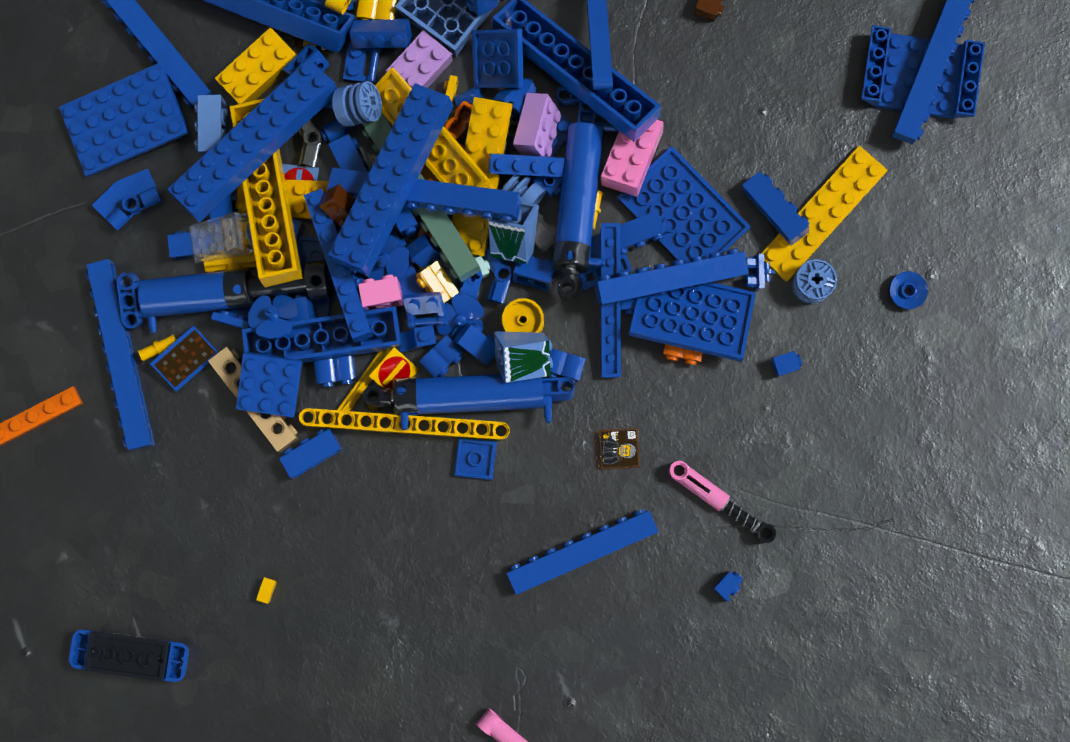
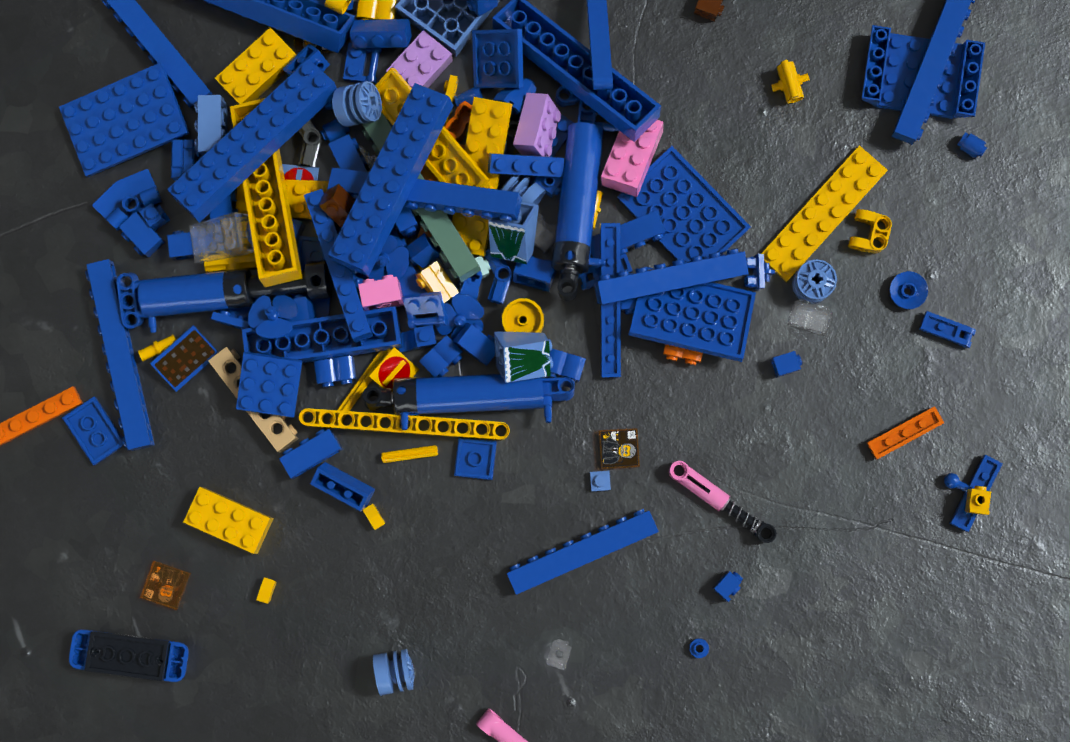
blue brick [742,171,809,246] -> none
none -> blue tile [62,396,124,466]
none -> blue brick [119,212,165,258]
none -> blue brick [139,203,170,231]
none -> clear orange tile [140,561,191,610]
none -> blue brick [171,140,200,181]
none -> yellow brick [183,487,274,554]
none -> blue brick [310,462,375,512]
none -> yellow piece [363,503,385,530]
none -> medium blue wheel [373,649,415,696]
none -> yellow axle [381,445,438,463]
none -> clear brick [546,638,572,670]
none -> medium blue plate [590,471,611,492]
none -> blue plate [689,638,709,658]
none -> yellow pin [771,60,810,104]
none -> clear brick [787,299,833,336]
none -> yellow piece [848,209,892,254]
none -> orange plate [867,406,944,460]
none -> blue plate [919,311,976,348]
none -> blue plate [944,455,1003,532]
none -> blue brick [957,132,987,158]
none -> yellow brick [965,486,991,515]

